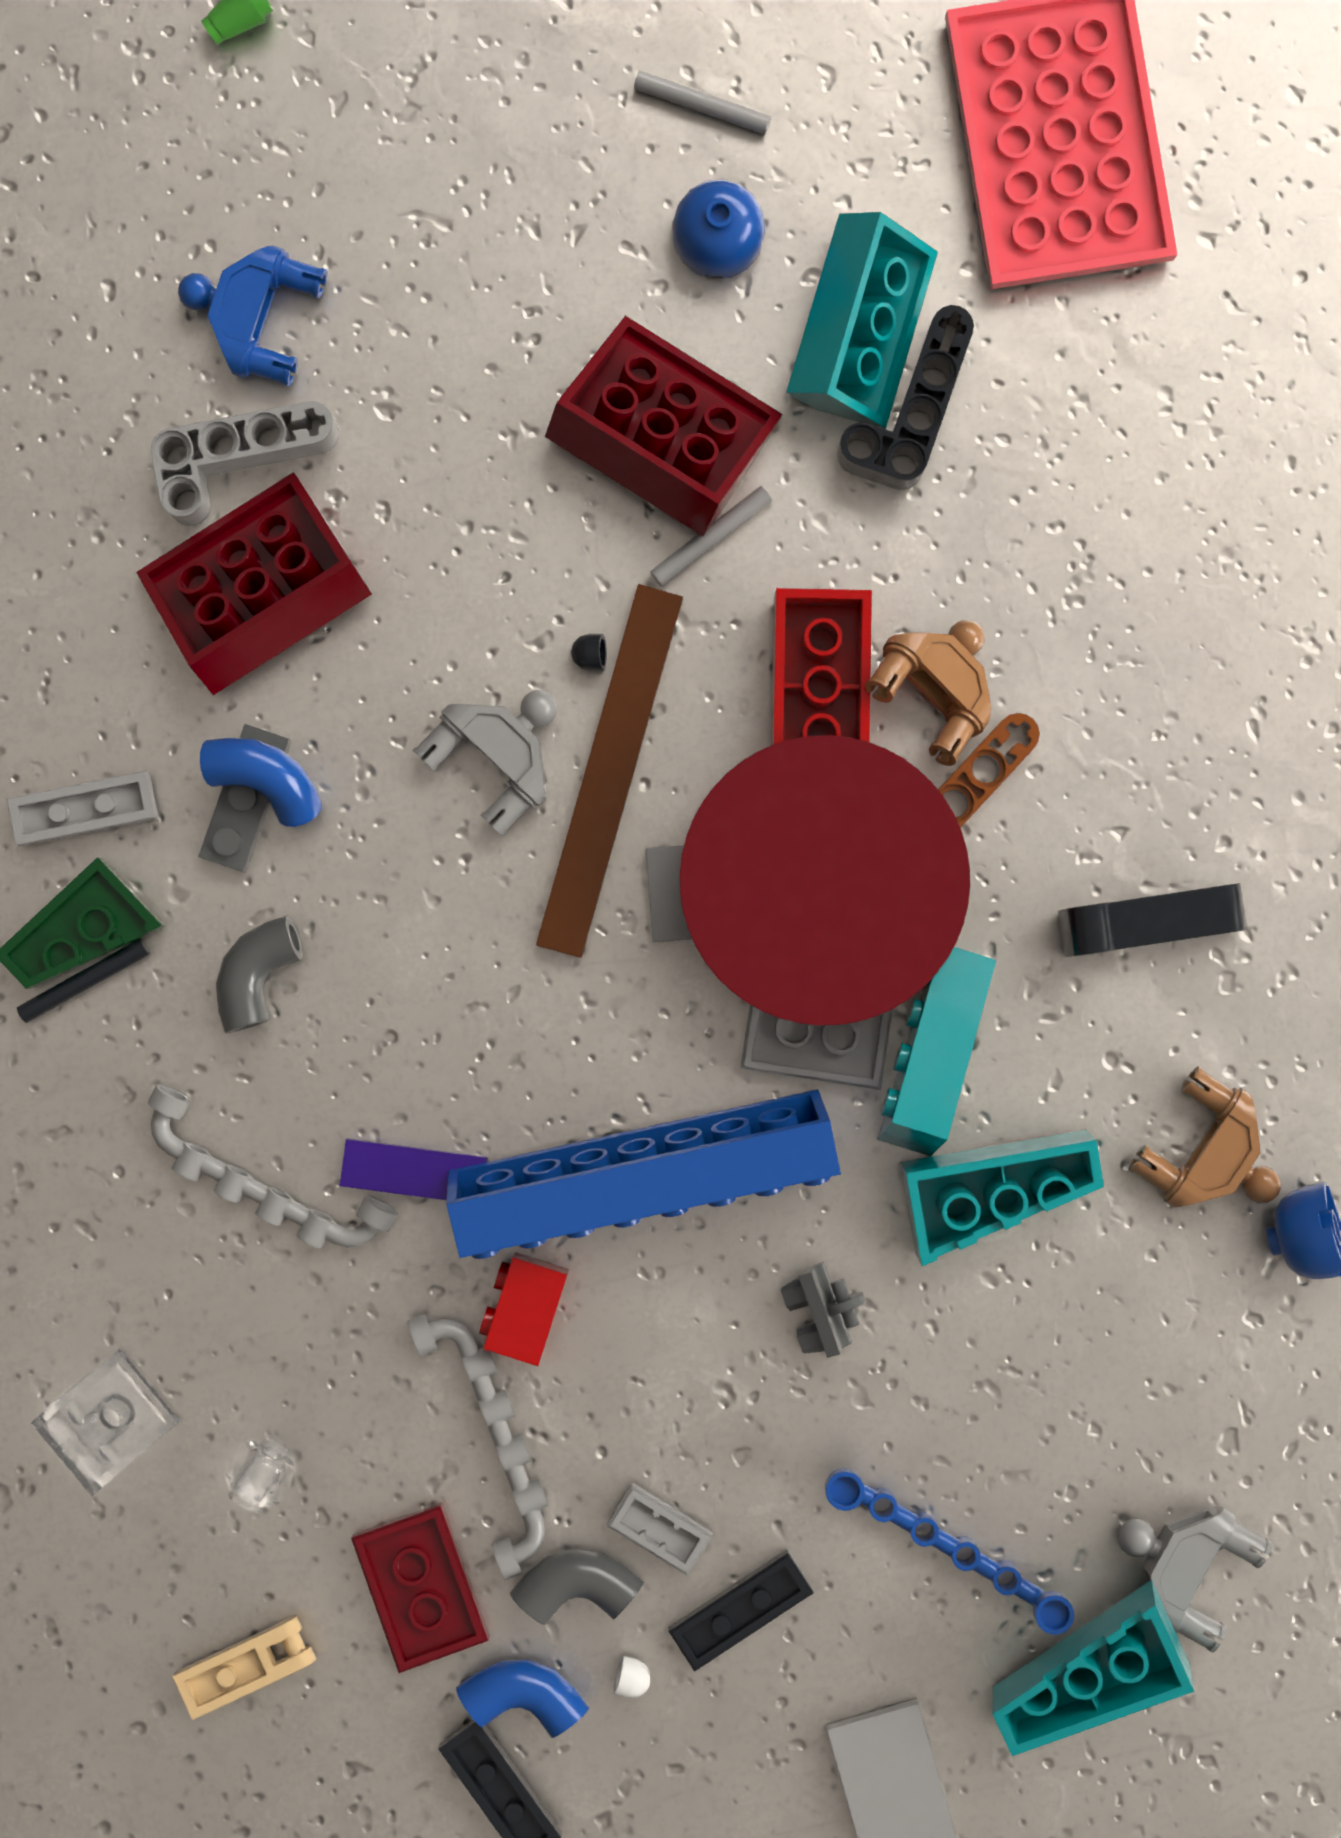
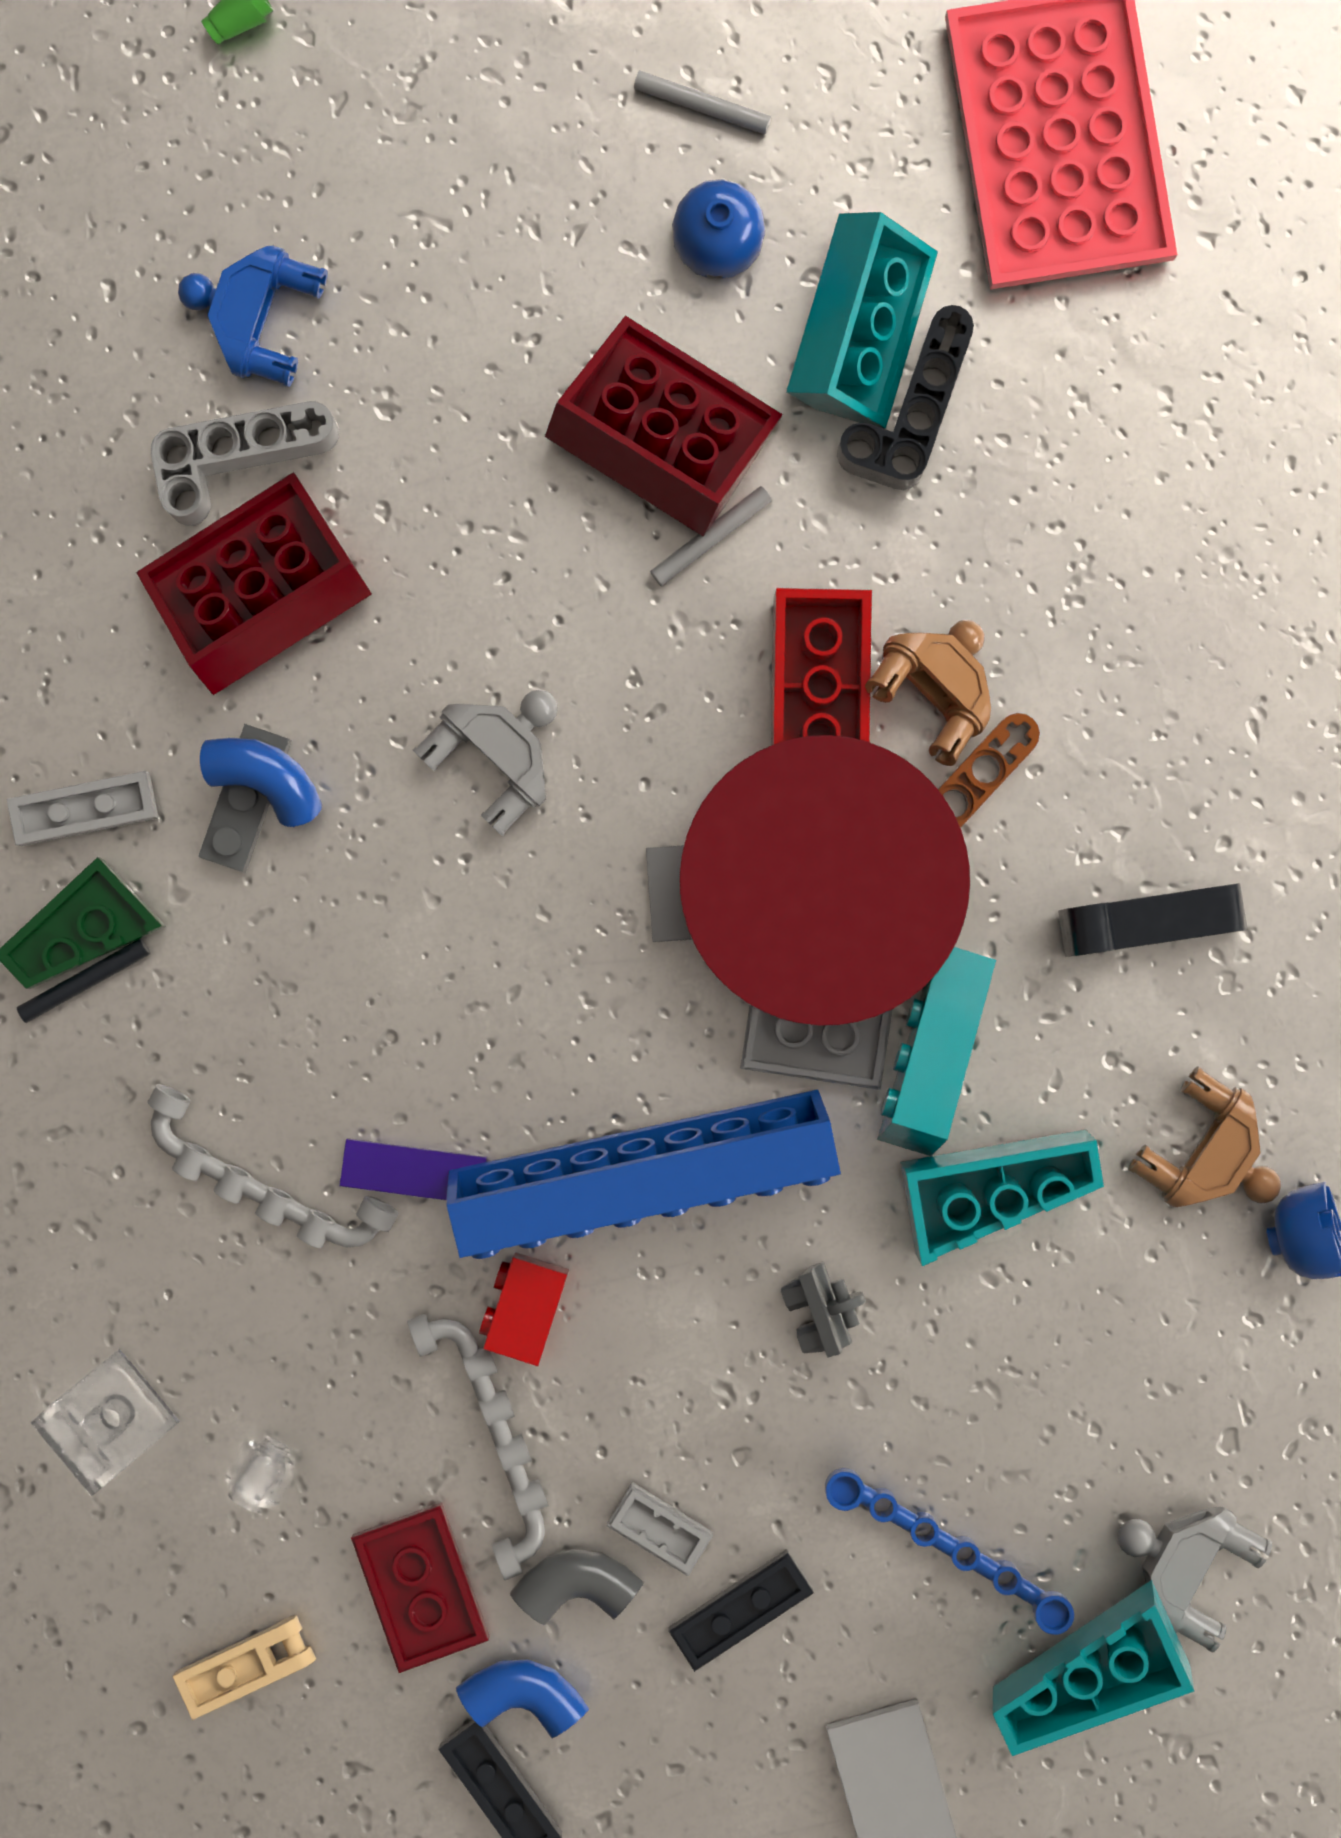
dark grey cylinder [216,915,303,1034] -> none
reddish brown tile [536,584,683,958] -> none
black hinge [571,633,607,671] -> none
white hinge [614,1656,650,1698] -> none

